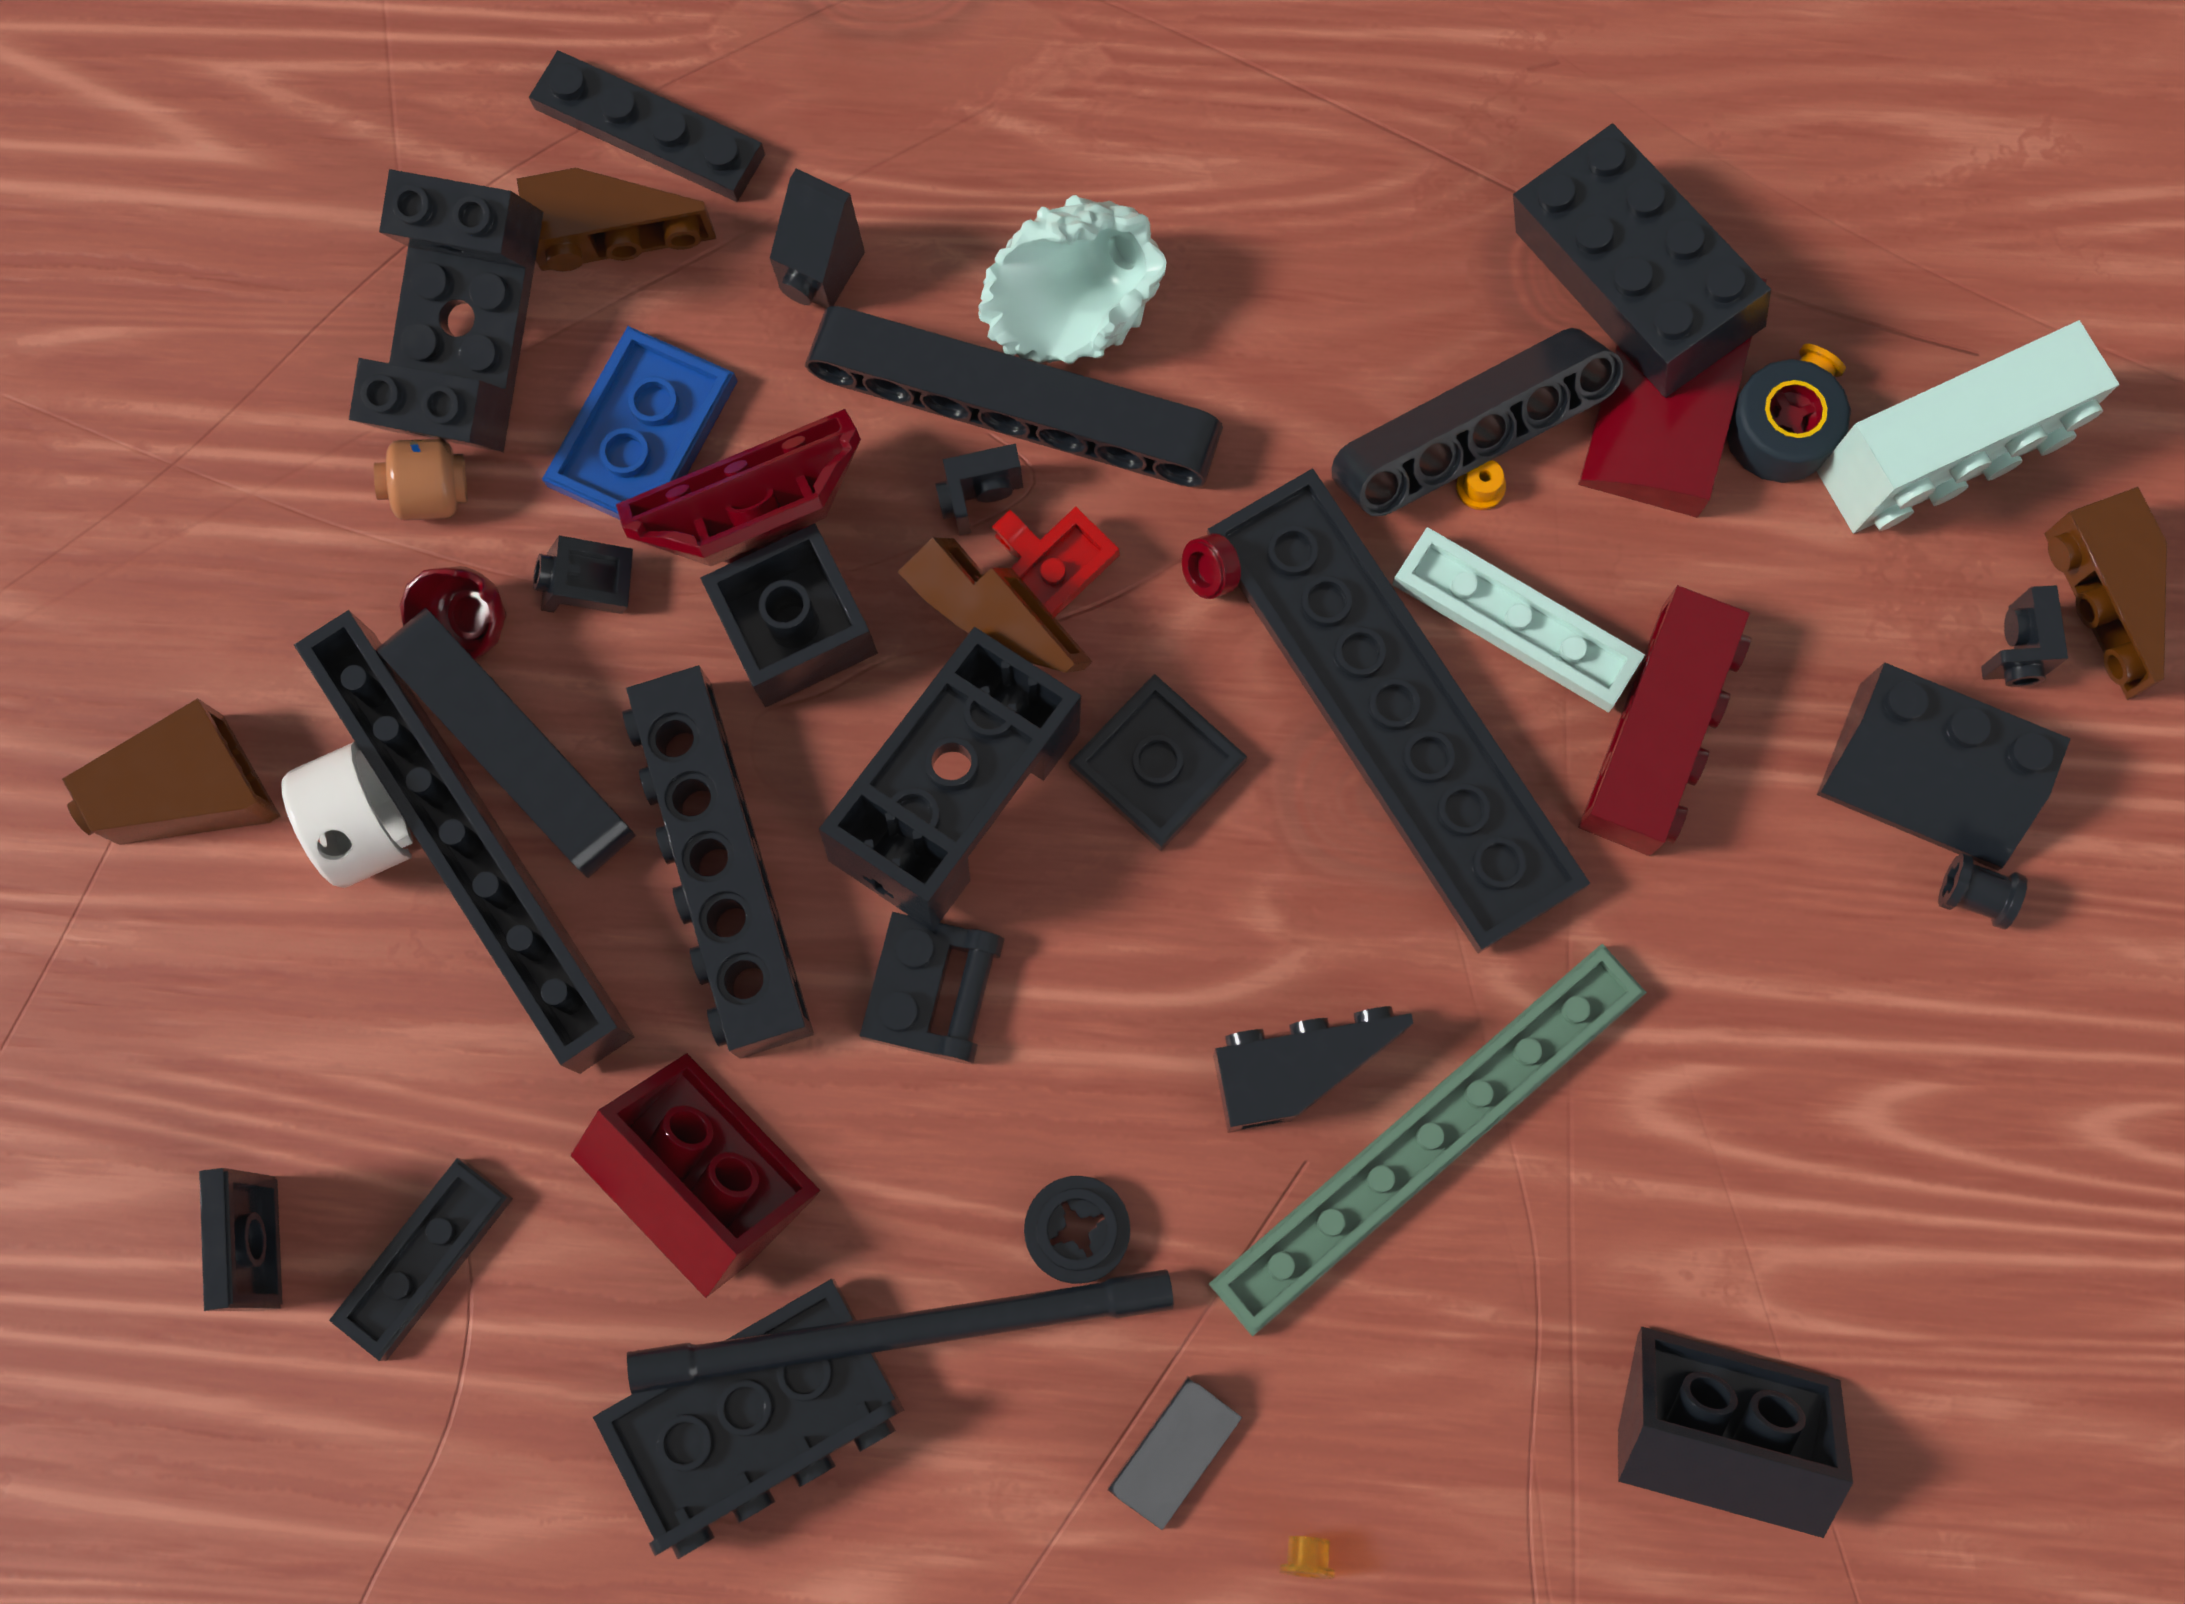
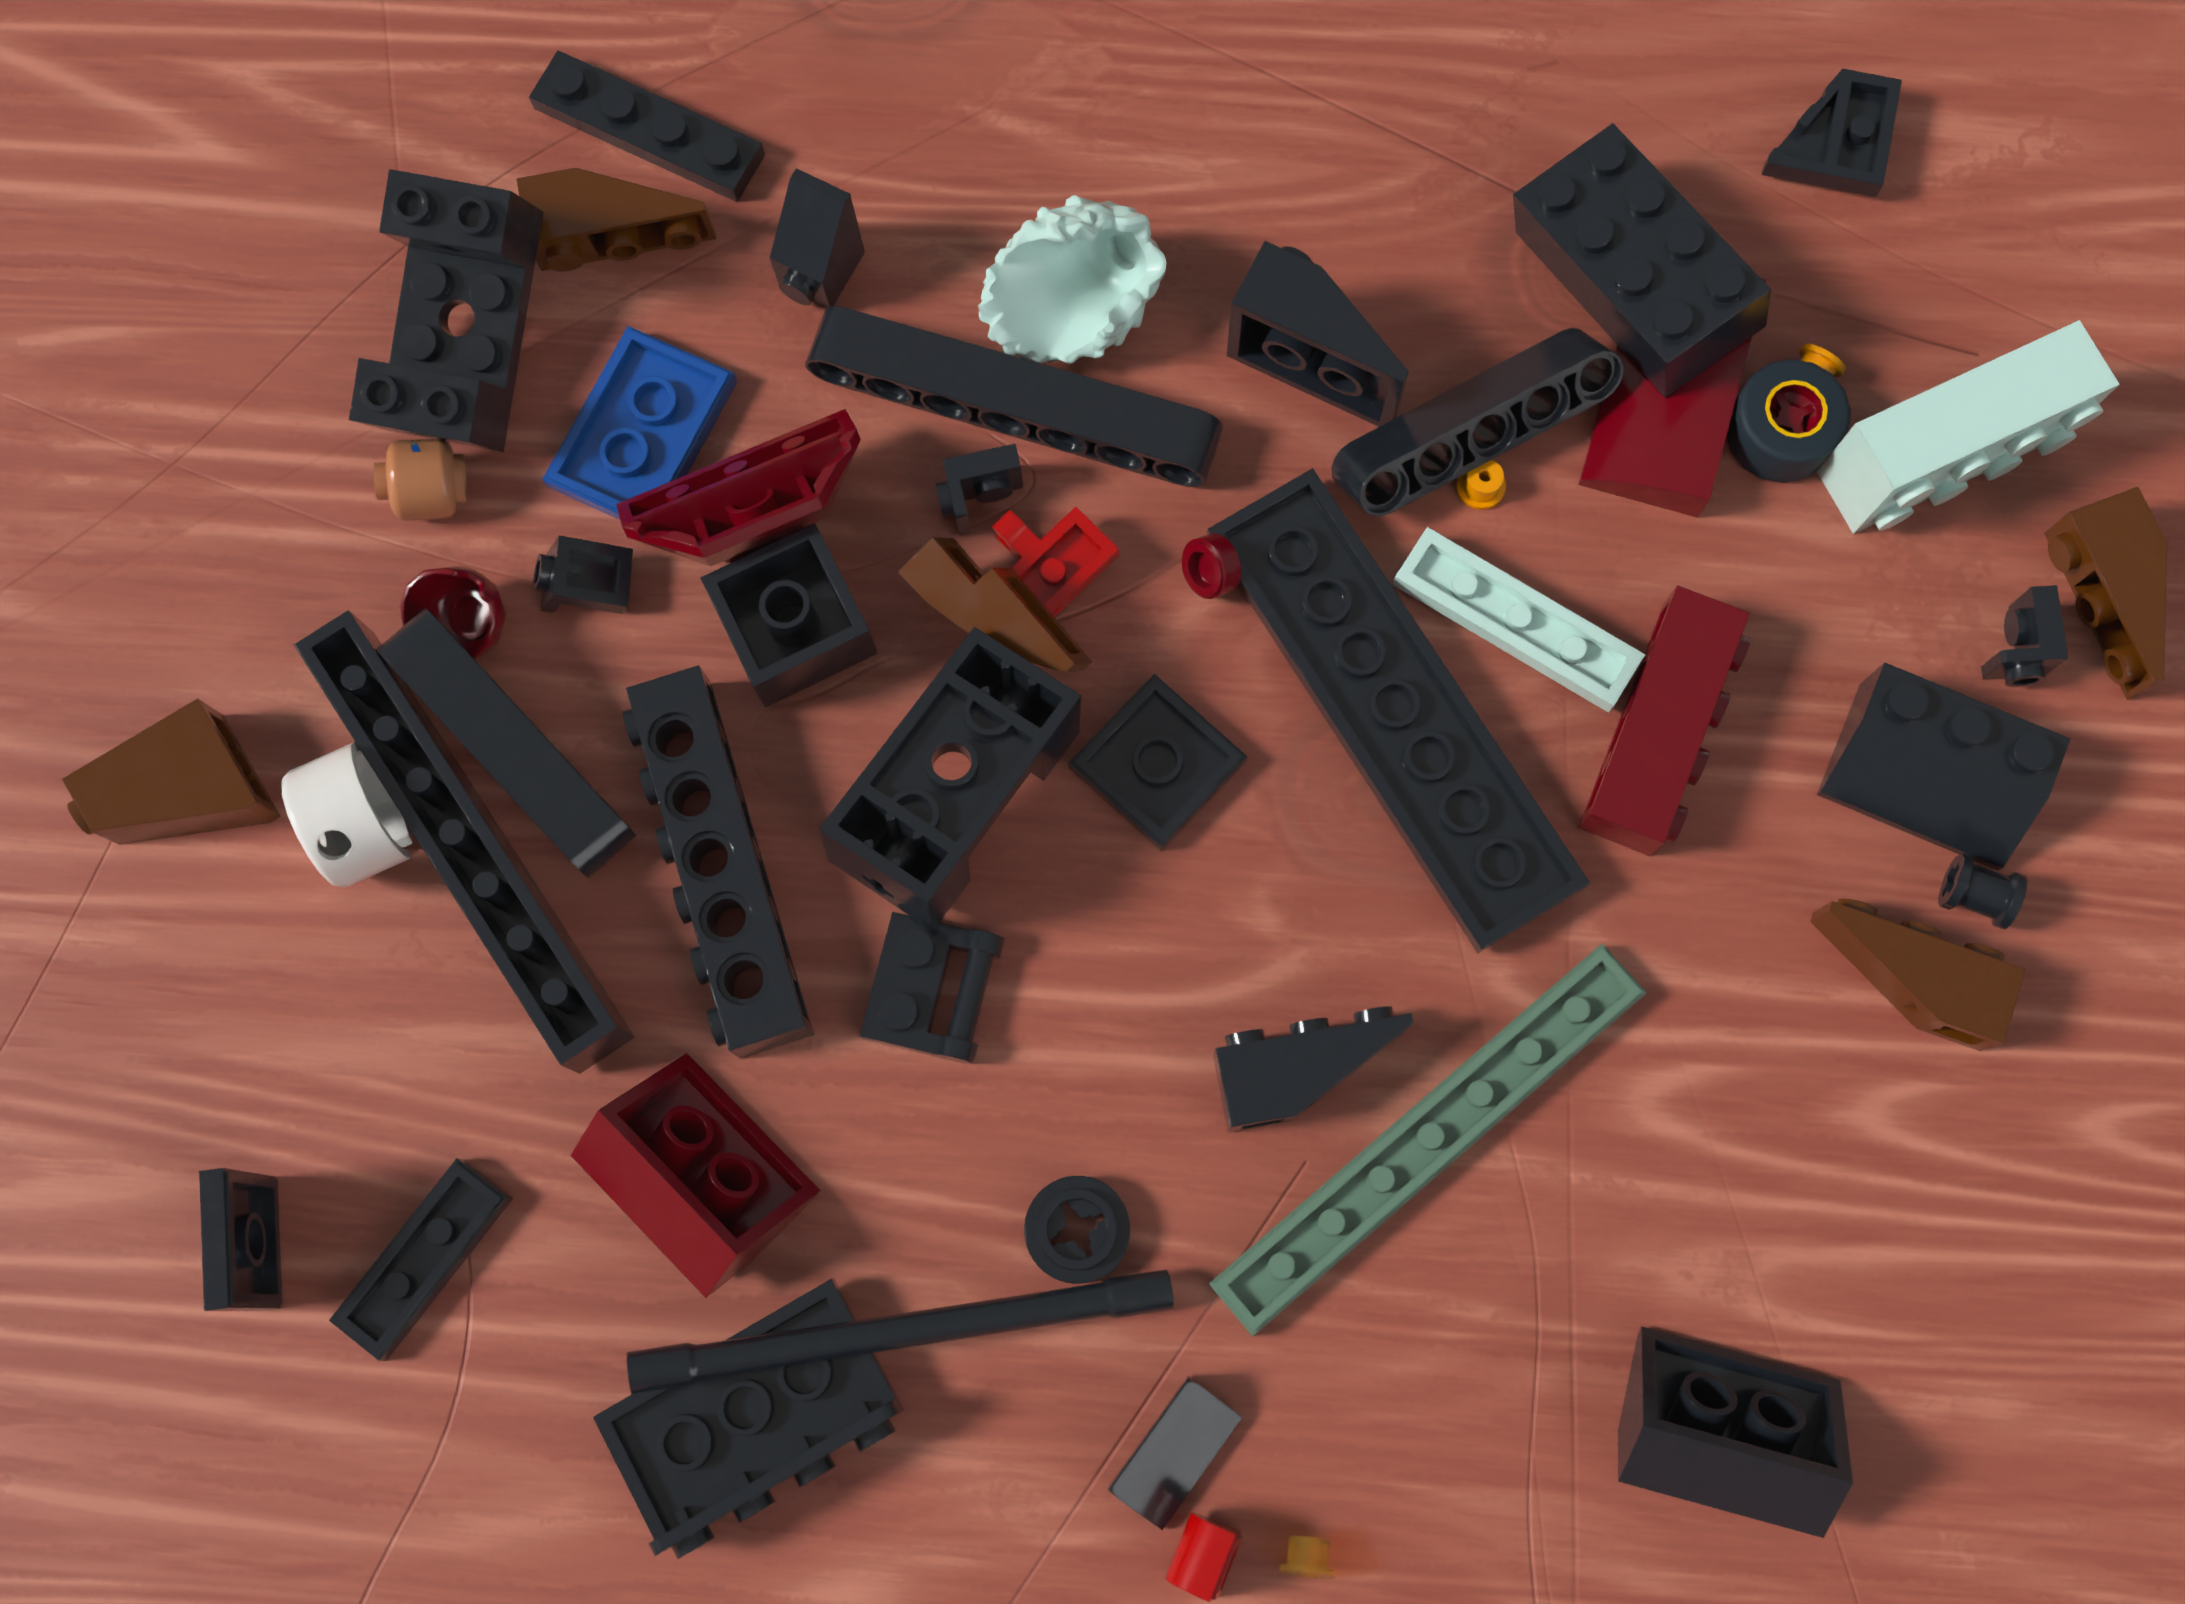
none -> red brick [1165,1512,1243,1602]
none -> black slope [1227,241,1409,427]
none -> black wing [1761,68,1902,197]
none -> reddish brown slope [1810,899,2025,1051]

